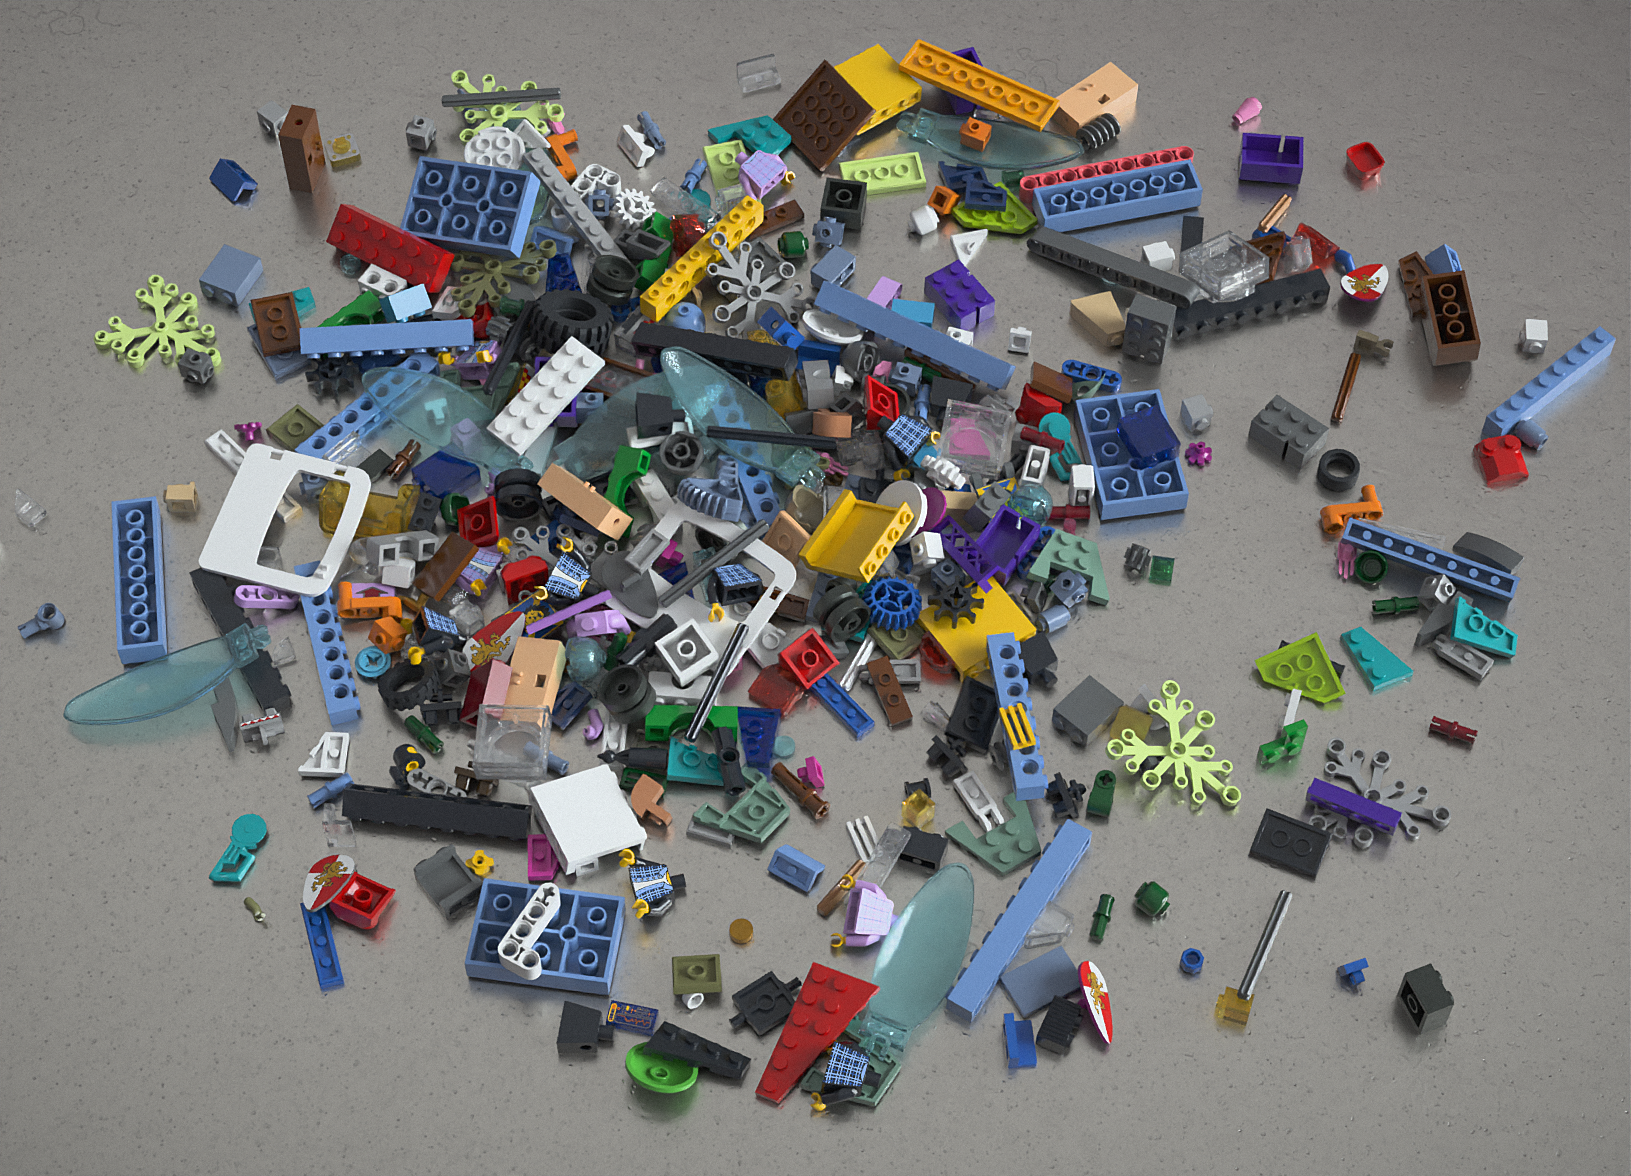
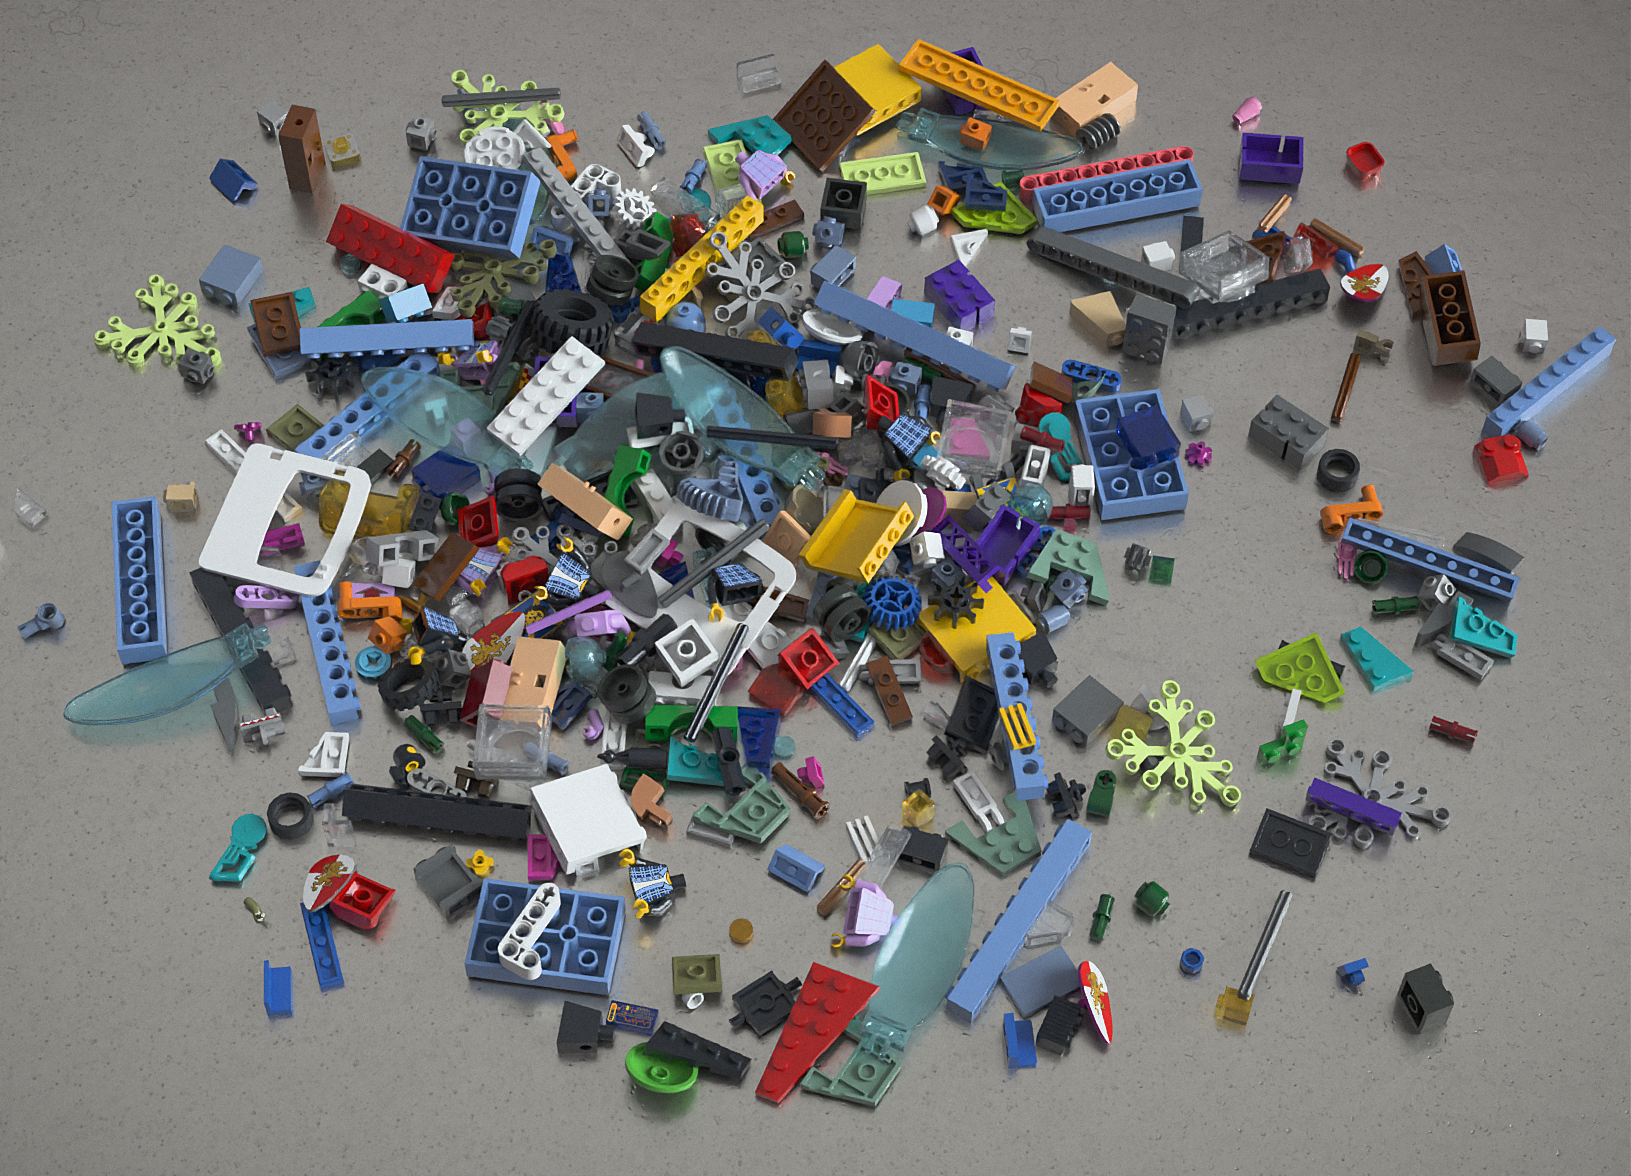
black torso [810,1040,882,1111] -> none
none -> magenta hinge [260,523,305,555]
none -> blue panel [264,960,292,1016]
none -> black tyre [267,792,313,839]
none -> medium nougat axle [1309,218,1364,257]
none -> dark grey brick [1470,356,1523,406]

